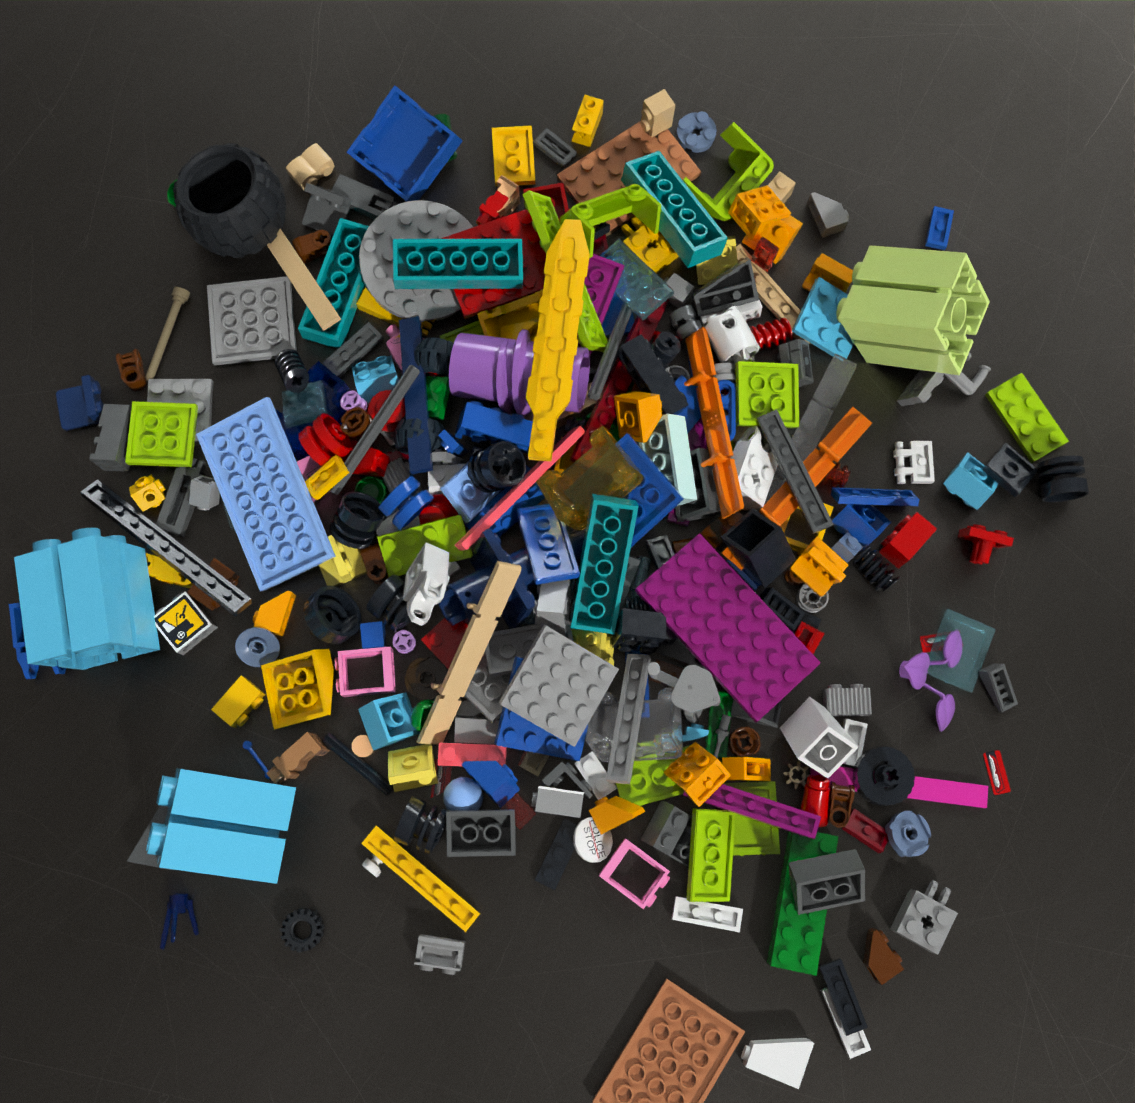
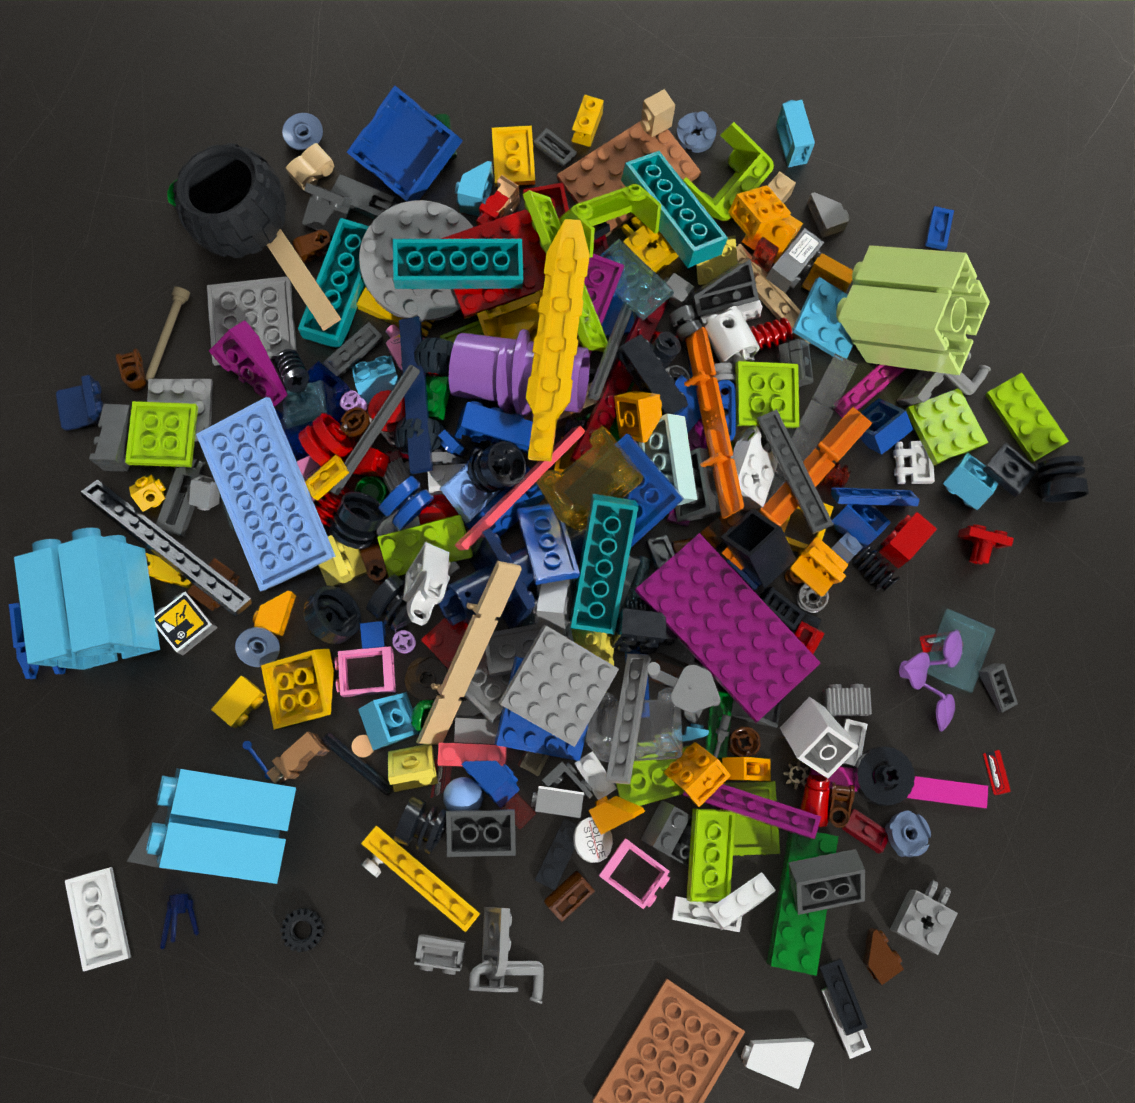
none -> white plate [65,867,131,971]
none -> magenta wedge [209,320,288,407]
none -> sand blue dish [282,113,323,150]
none -> red piece [315,486,351,527]
none -> medium azure slope [455,161,494,216]
none -> light grey plate [469,907,544,1004]
none -> reddish brown slope [544,871,595,922]
none -> white plate [708,872,776,930]
none -> brick [766,228,824,293]
none -> medium azure window [776,100,815,167]
none -> dark pink tile [832,364,906,418]
none -> blue slope [860,398,913,455]
none -> lime plate [906,389,988,466]

